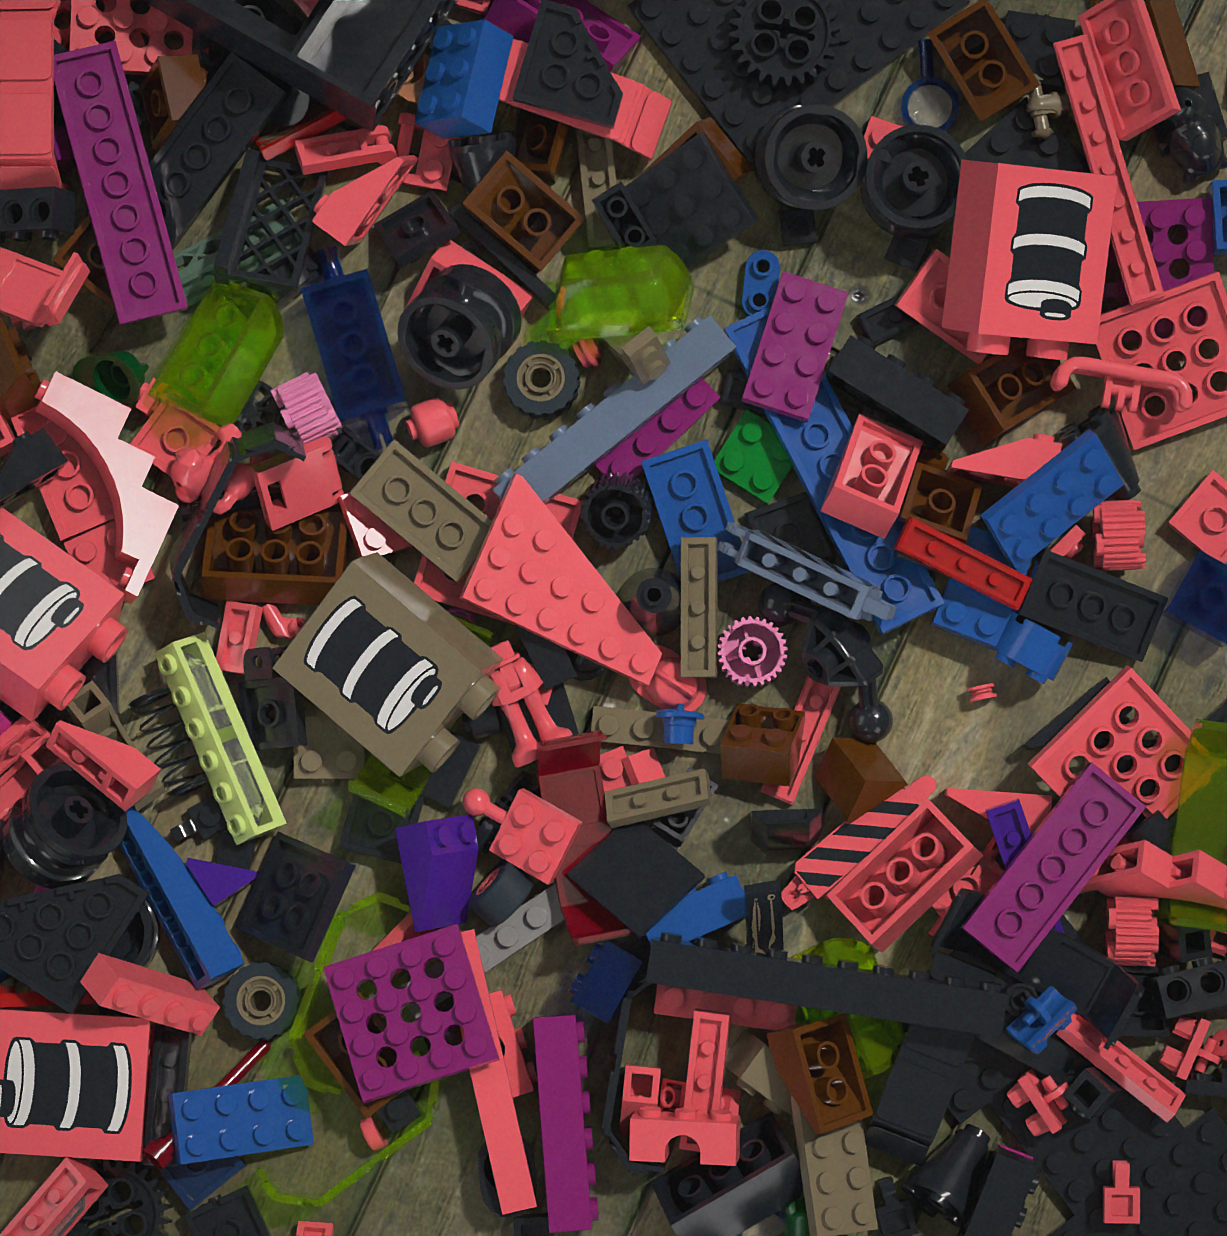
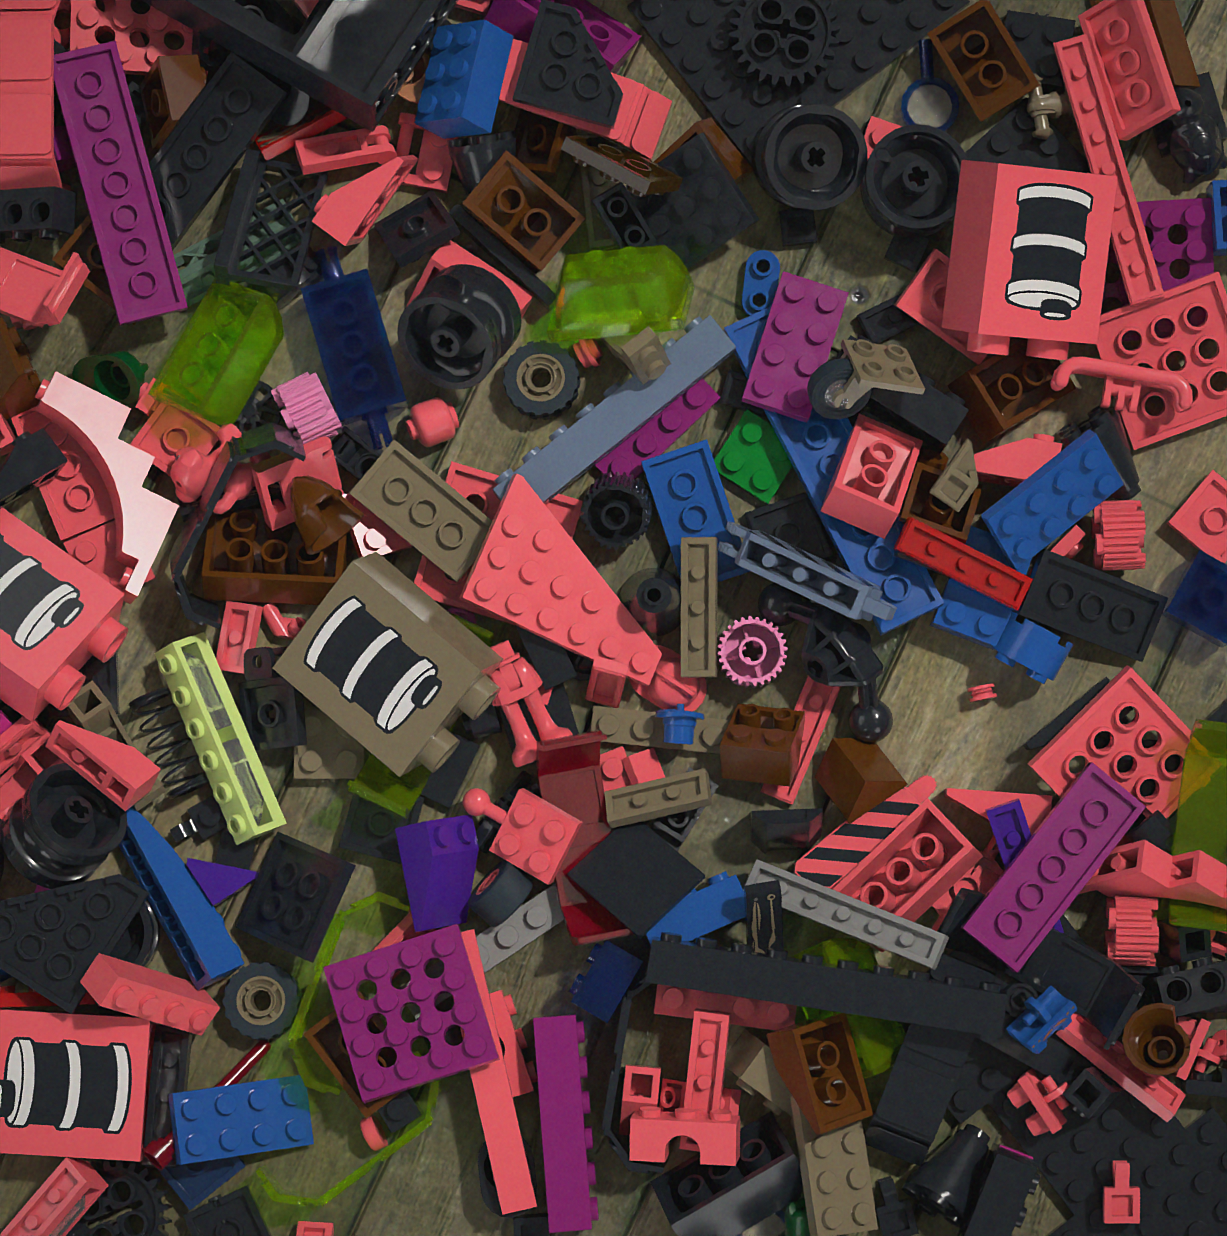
none -> reddish brown helmet [290,475,364,555]
none -> dark brown plate [561,134,683,197]
none -> coral tile [585,656,629,708]
none -> light grey plate [743,859,949,970]
none -> dark tan plate [807,339,925,419]
none -> dark tan tile [929,438,979,512]
none -> reddish brown helmet [1122,1003,1190,1076]

